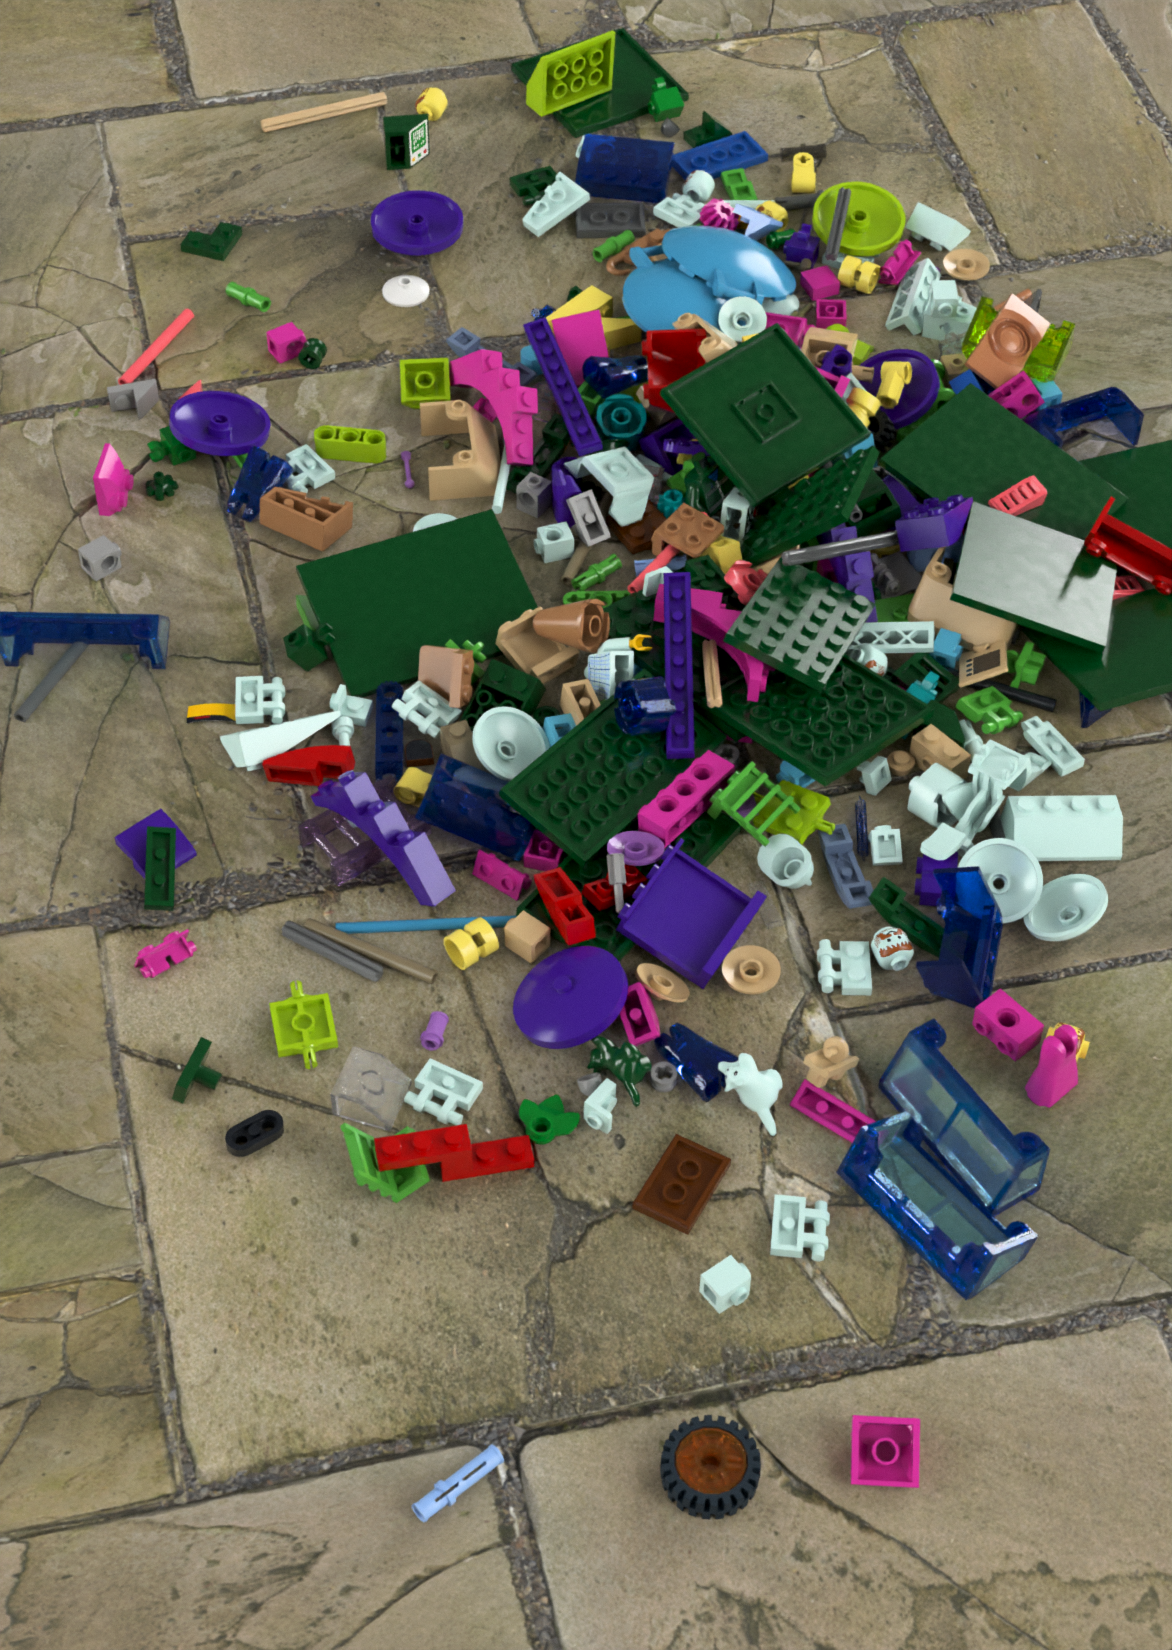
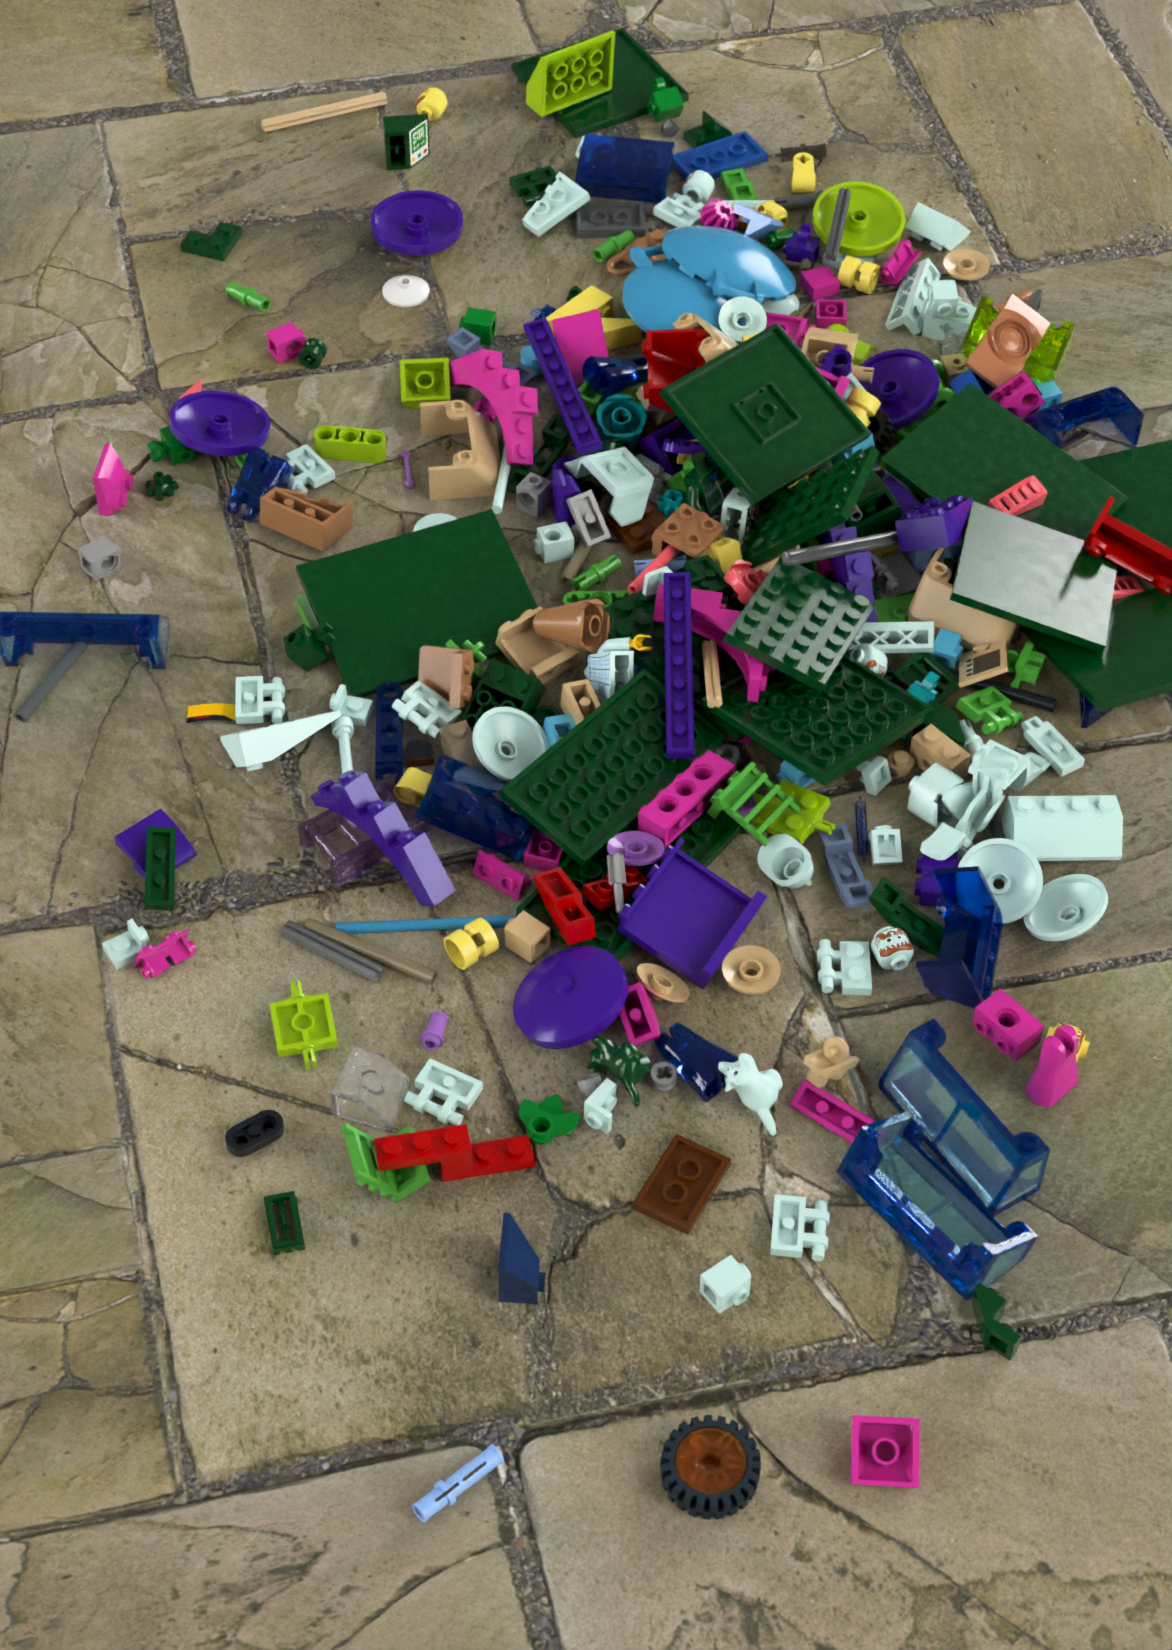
light grey slope [107,379,159,420] -> none
coral piece [118,309,194,385] -> none
dark green tile [172,1037,222,1104] -> none
red slope [262,745,356,786] -> none
clear blue brick [614,676,676,736] -> none
light yellow piece [876,361,912,409] -> none
none -> light aqua bracket [102,919,149,970]
none -> dark green tile [264,1191,305,1256]
none -> green brick [459,307,497,345]
none -> dark blue slope [498,1213,546,1304]
none -> dark green slope [972,1283,1021,1360]

